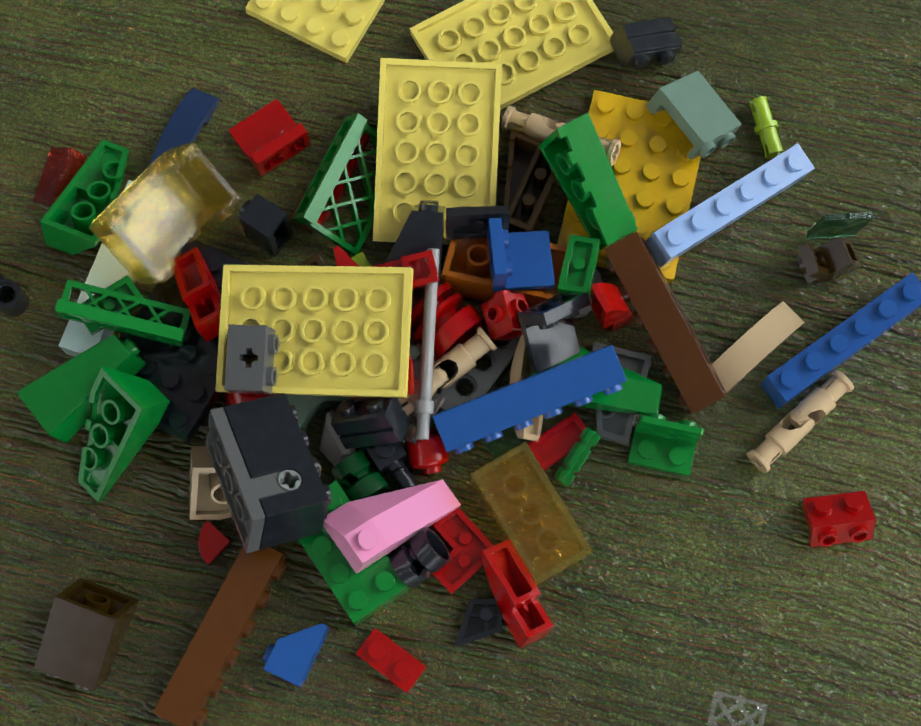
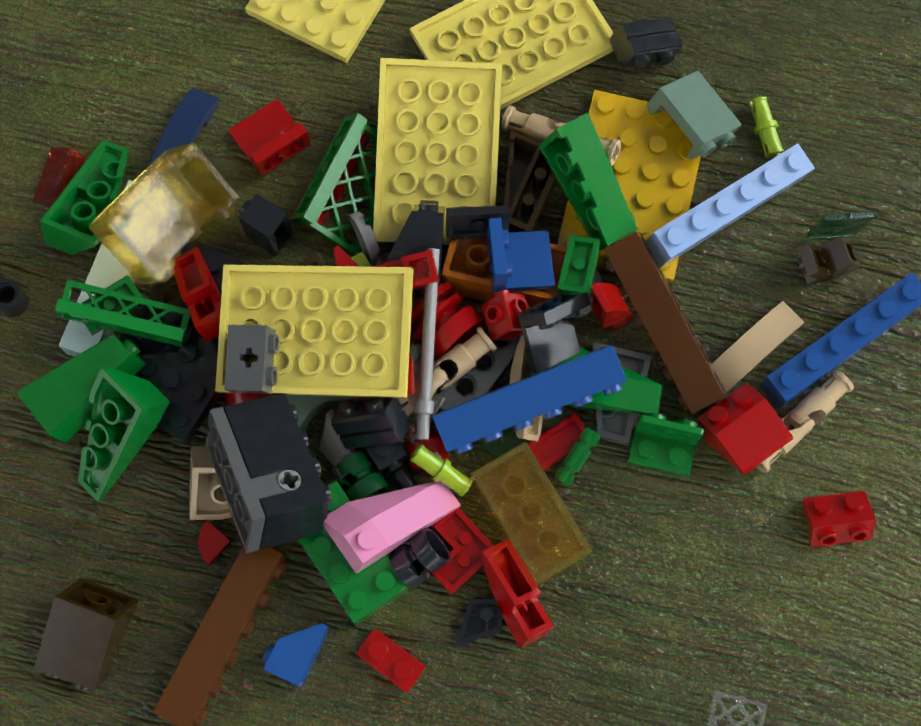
none -> light grey tile [348,211,382,266]
none -> lime pin [409,444,473,497]
none -> red slope [697,383,793,475]

